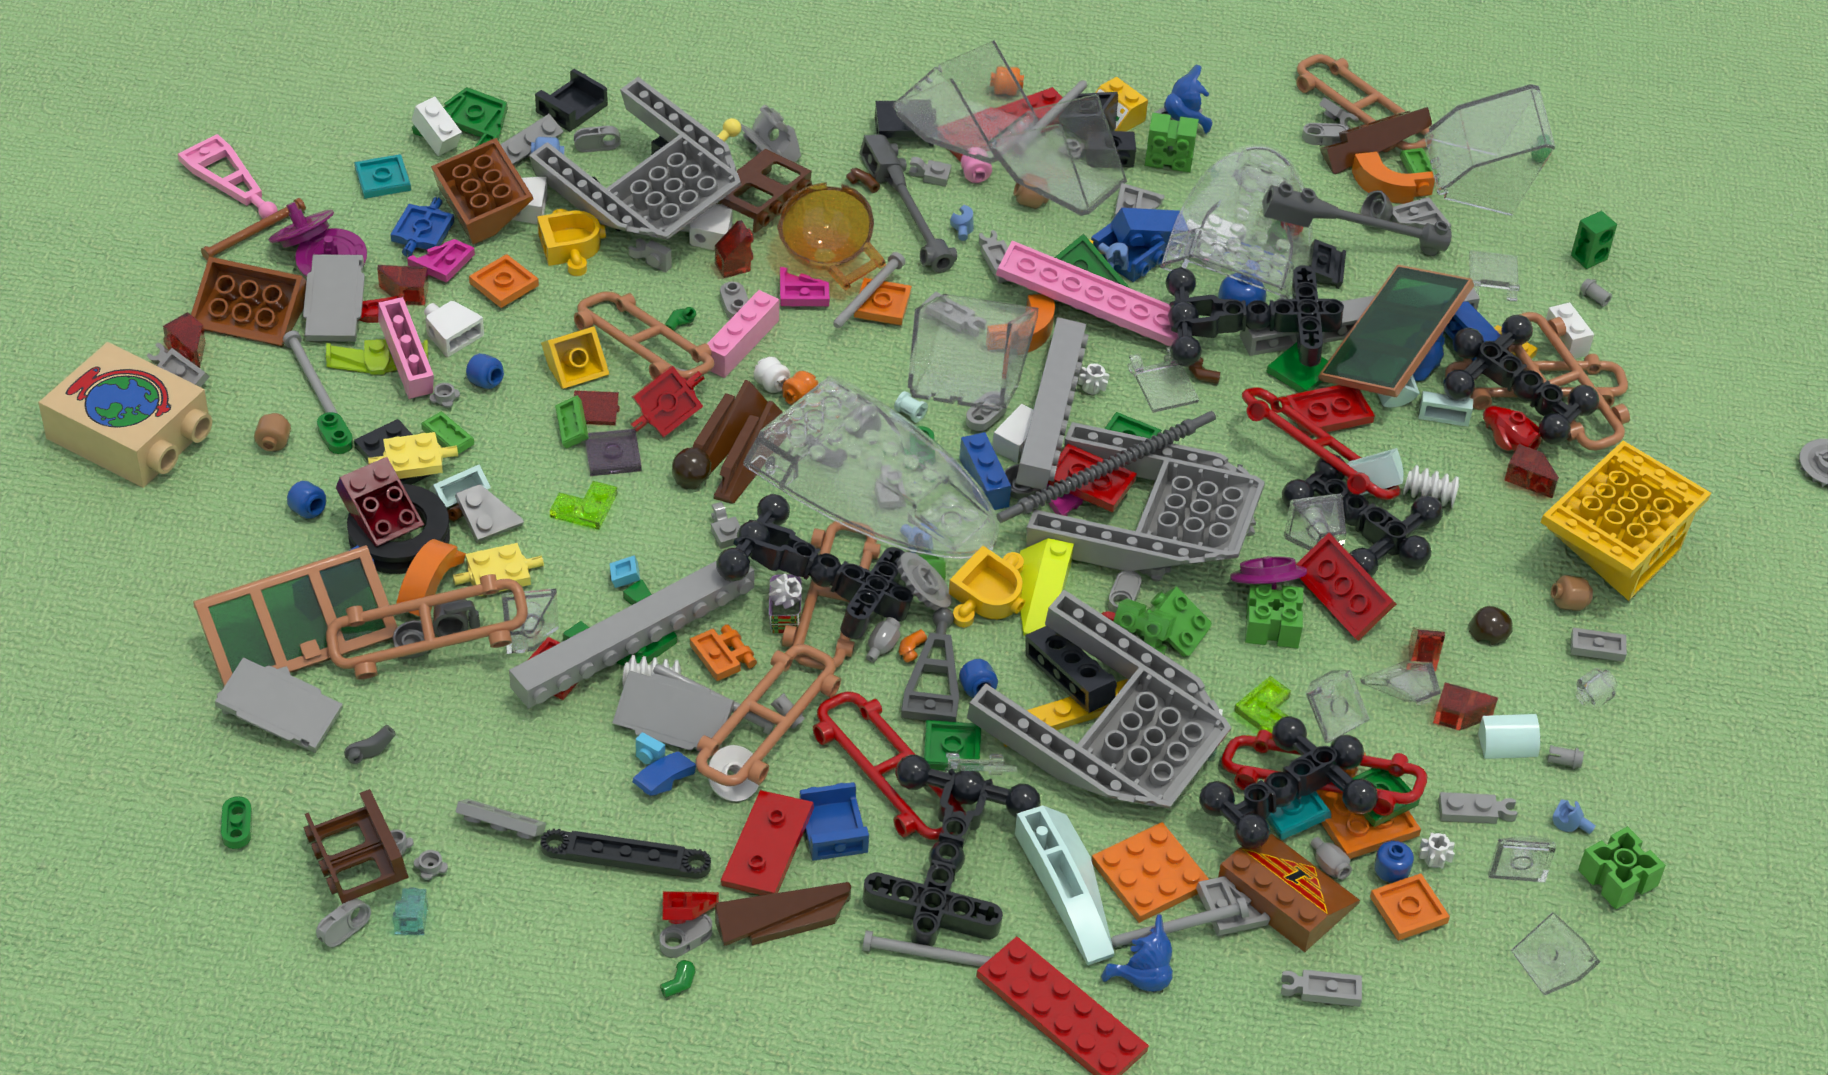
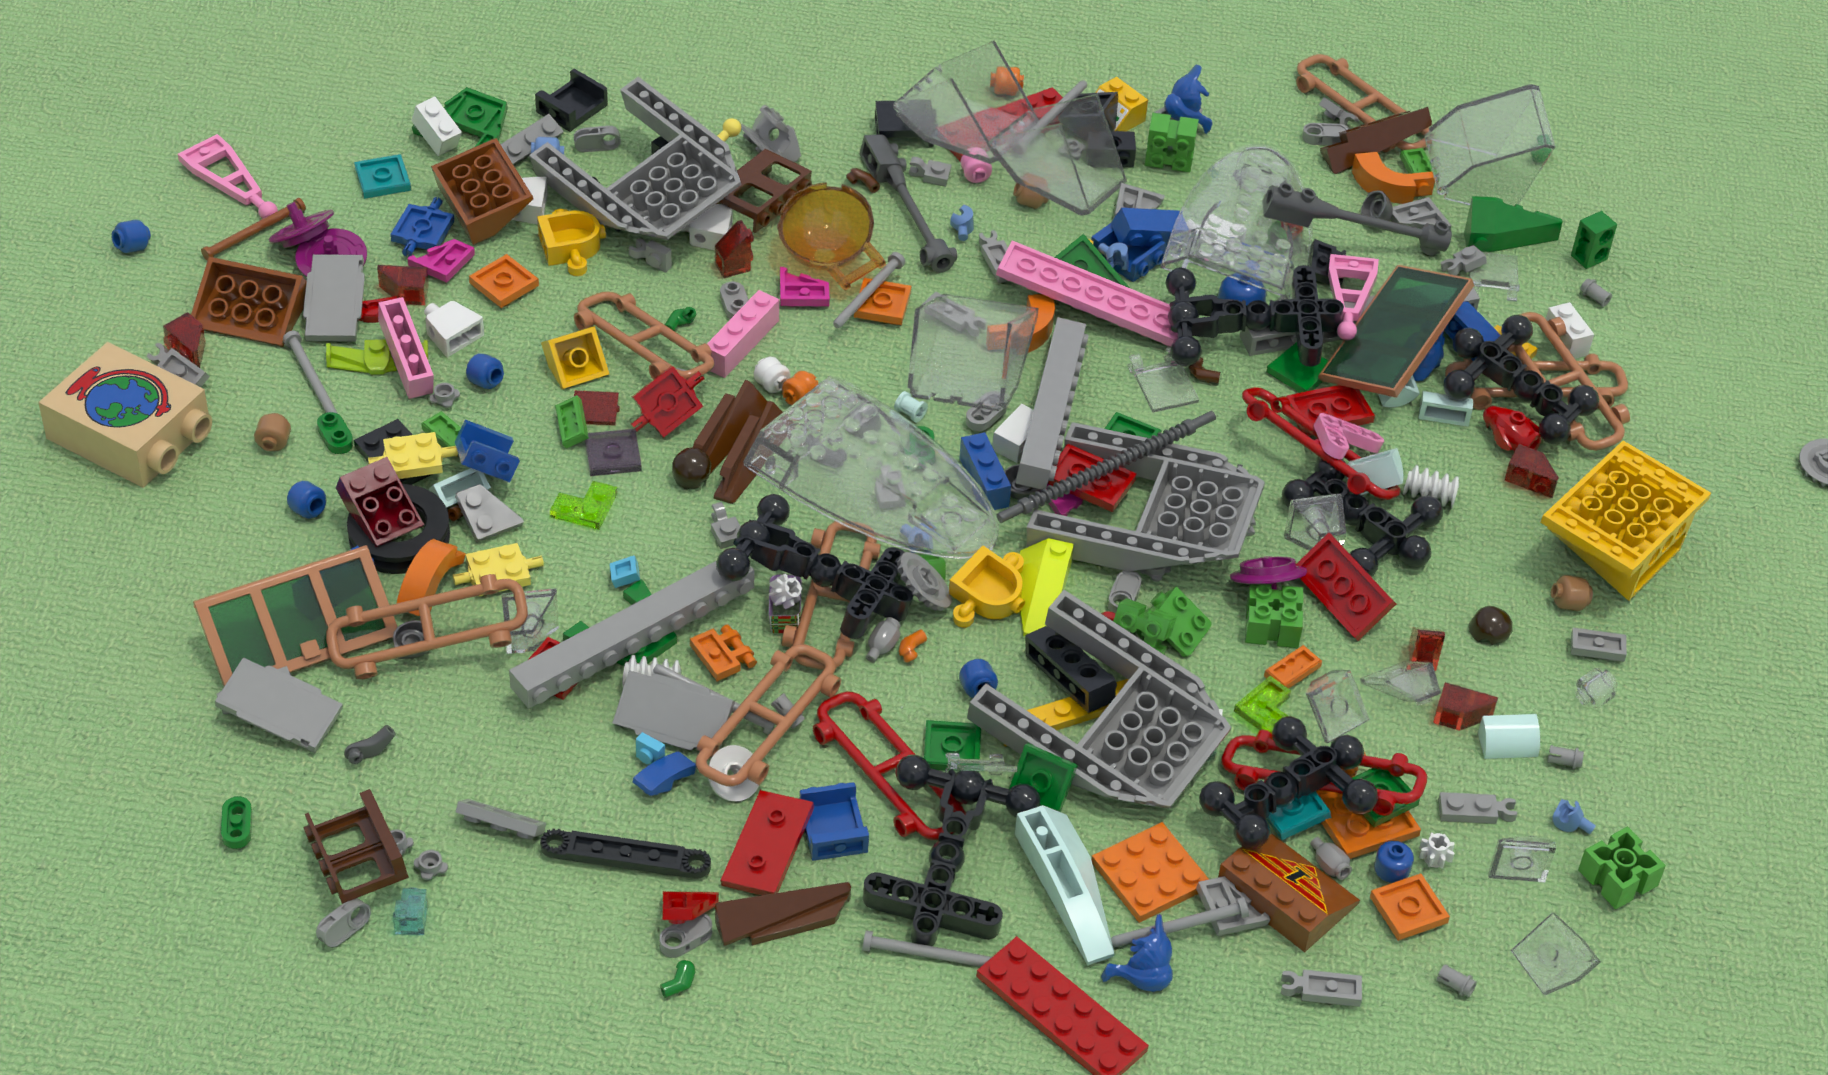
dark grey piece [433,599,480,637] -> none
dark grey plate [901,608,959,722] -> none
white gear [1077,364,1110,394] -> none
none -> blue head [112,220,151,253]
none -> blue panel [455,420,520,482]
none -> green tile [1009,743,1078,812]
none -> orange plate [1264,645,1322,692]
none -> bright pink beam [1314,413,1384,459]
none -> bright pink plate [1328,254,1379,340]
none -> light grey pin [1437,964,1477,997]
none -> light grey plate [1441,245,1487,276]
none -> green wedge [1464,196,1563,252]

